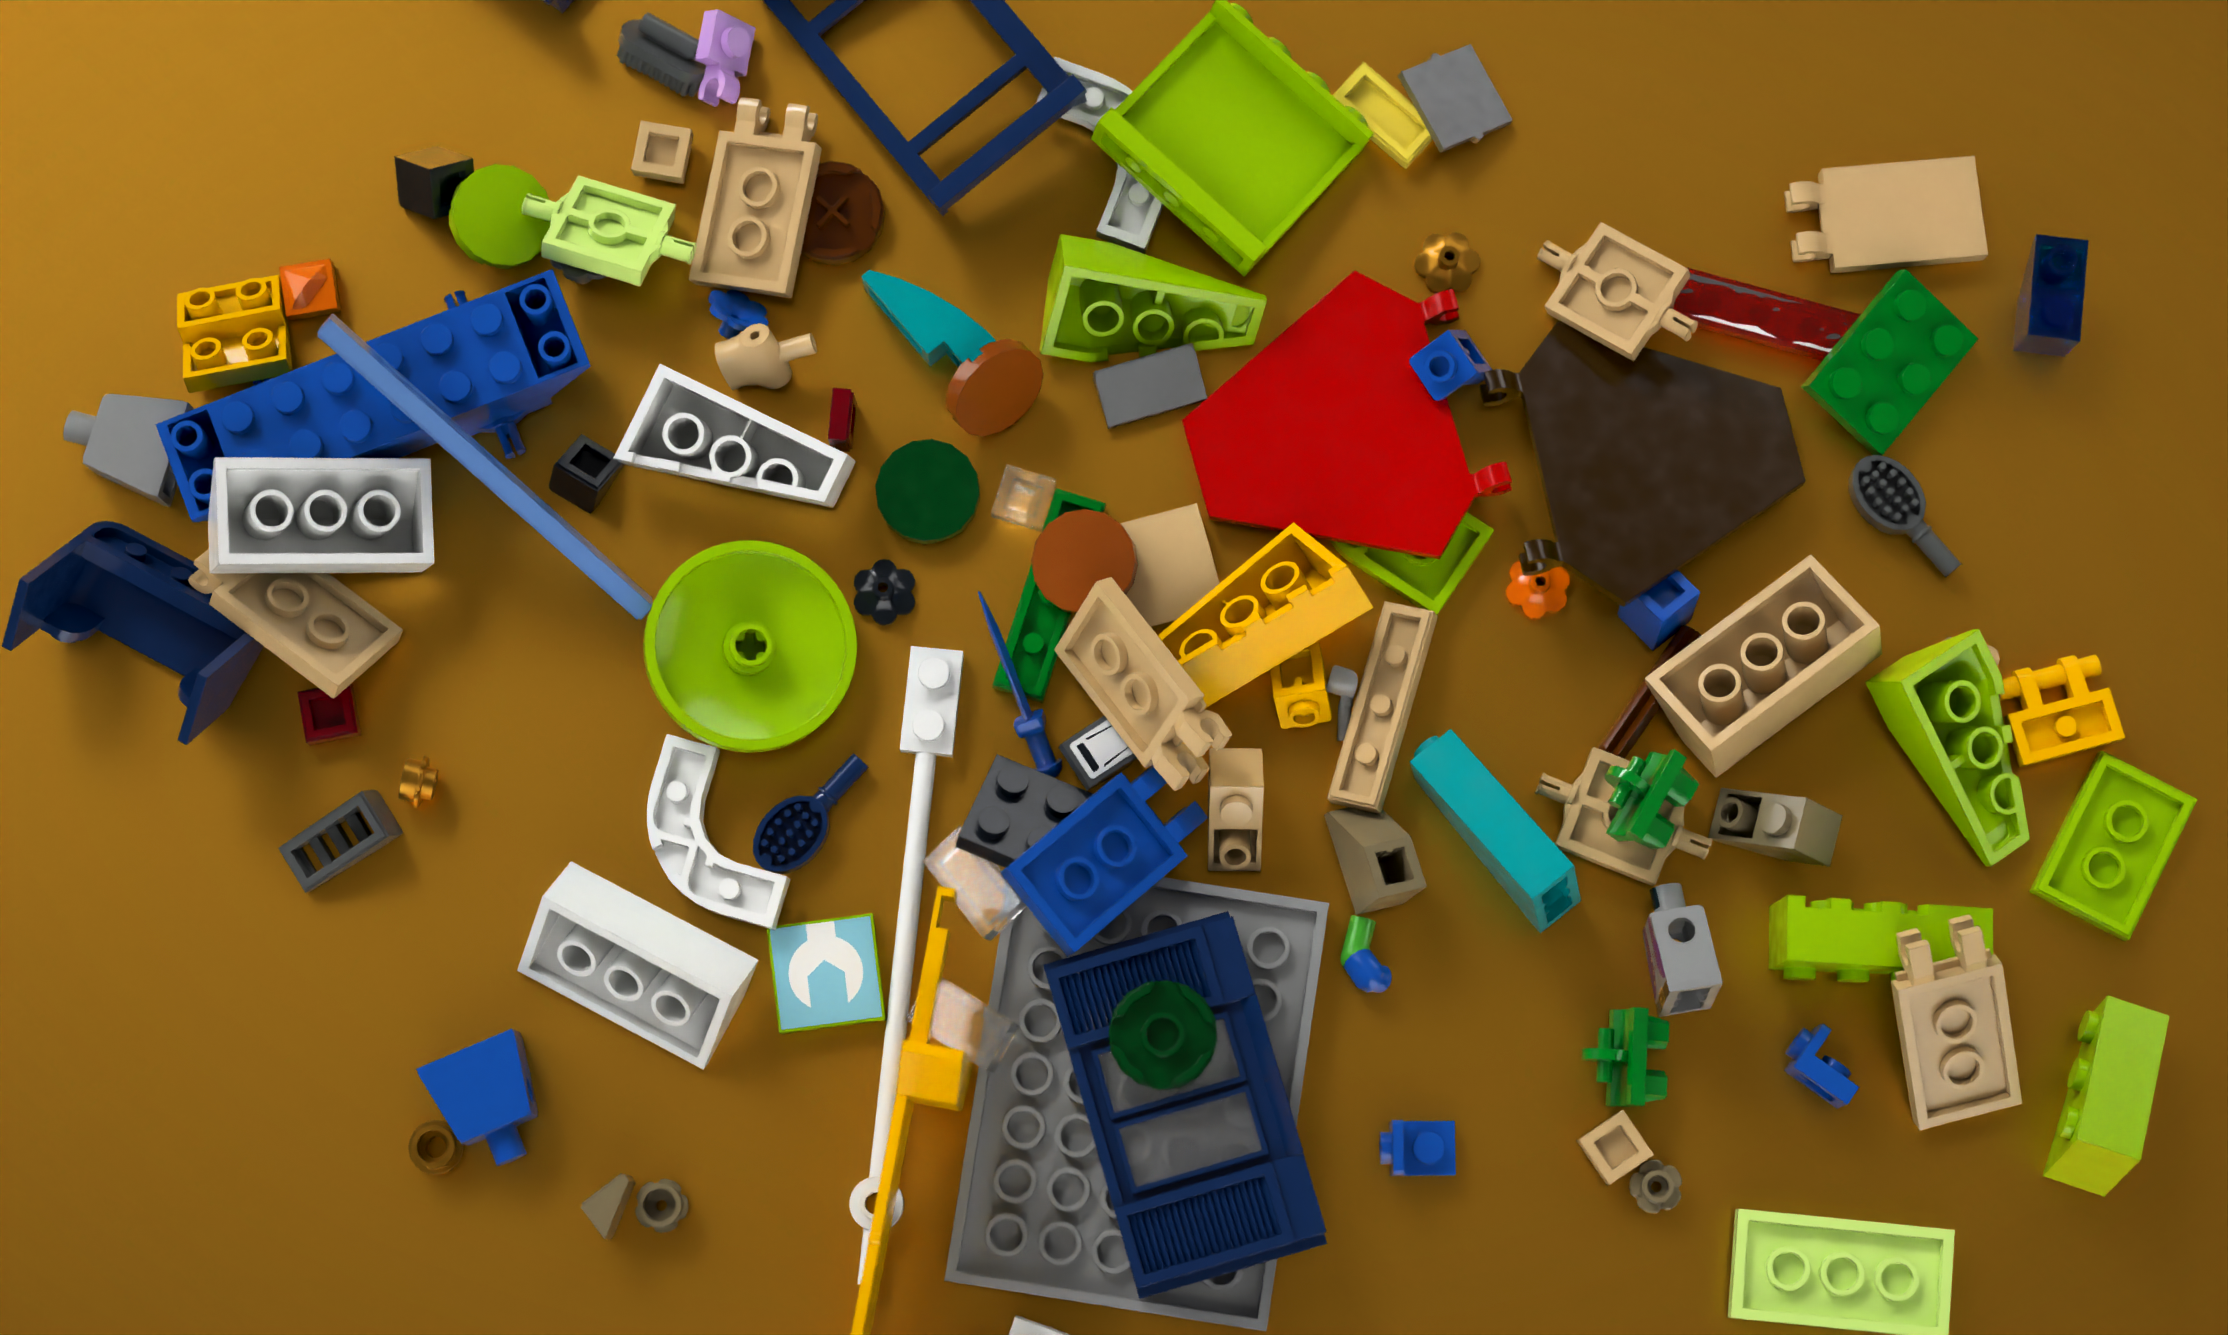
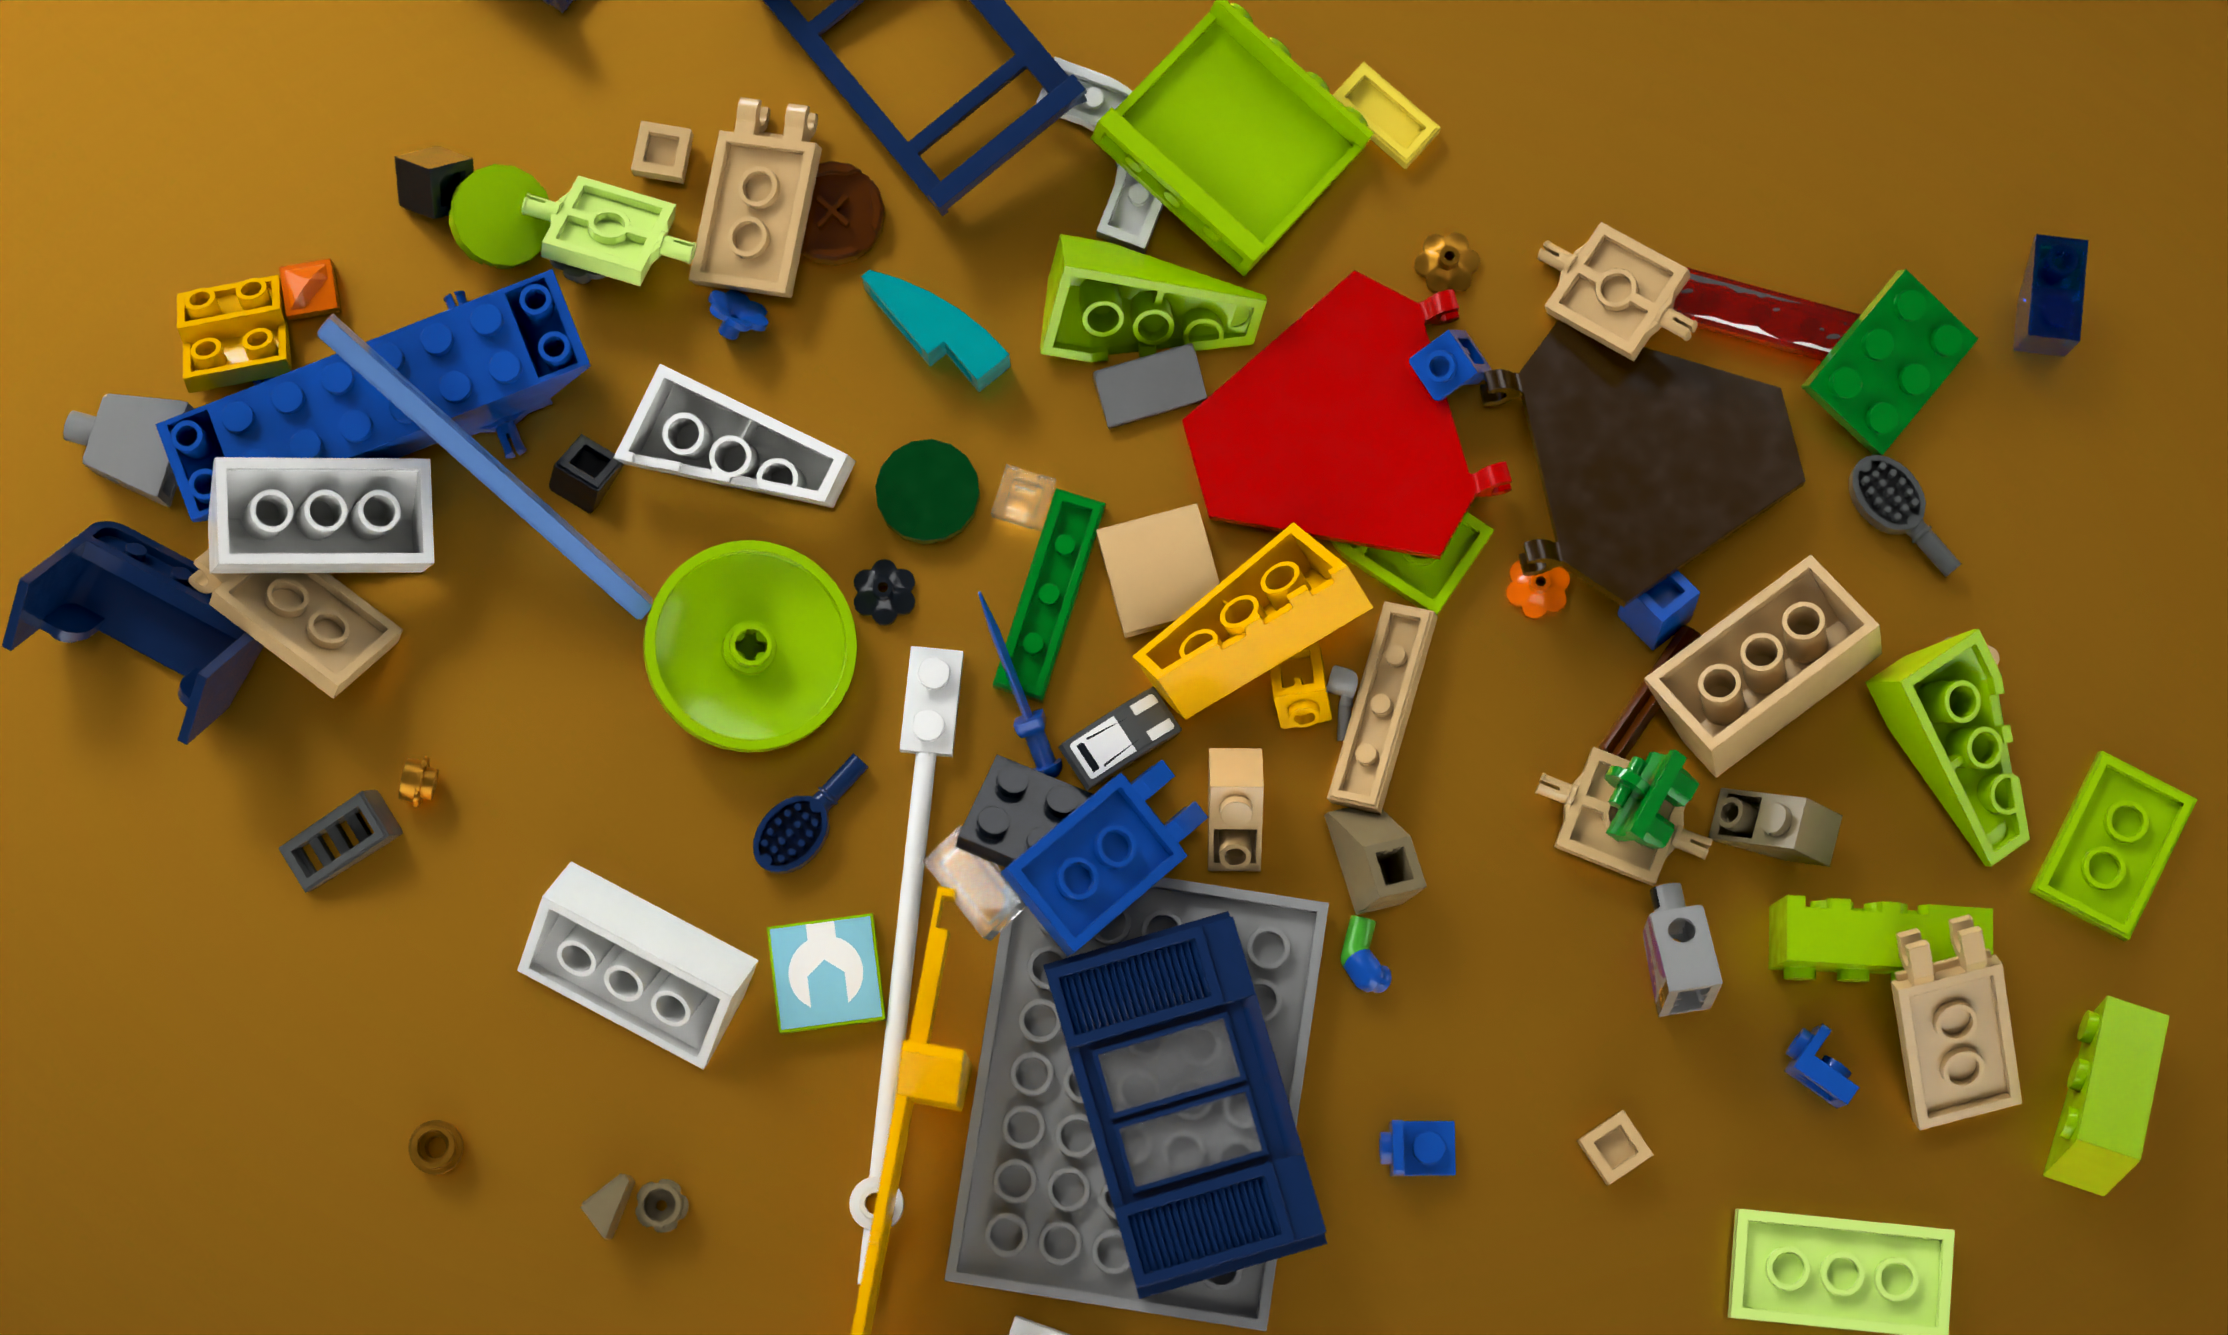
dark red tile [297,683,362,745] -> none
blue torso [417,1029,538,1166] -> none
dark grey piece [617,12,706,97] -> none
white plate [647,734,791,930] -> none
lavender plate [695,9,756,106] -> none
tan piece [715,323,817,390] -> none
dark red tile [828,388,857,452] -> none
clear tile [905,977,1020,1073] -> none
dark orange tile [946,339,1043,437] -> none
dark orange tile [1031,509,1138,614] -> none
tan tile [1054,577,1232,791] -> none
dark green tile [1108,981,1218,1091] -> none
flat silver piece [1398,44,1513,153] -> none
teal slope [1409,729,1581,934] -> none
green hips [1582,1007,1670,1107] -> none
dark tan plate [1629,1160,1682,1214] -> none
tan tile [1784,156,1988,274] -> none
yellow plate [1999,655,2125,768] -> none

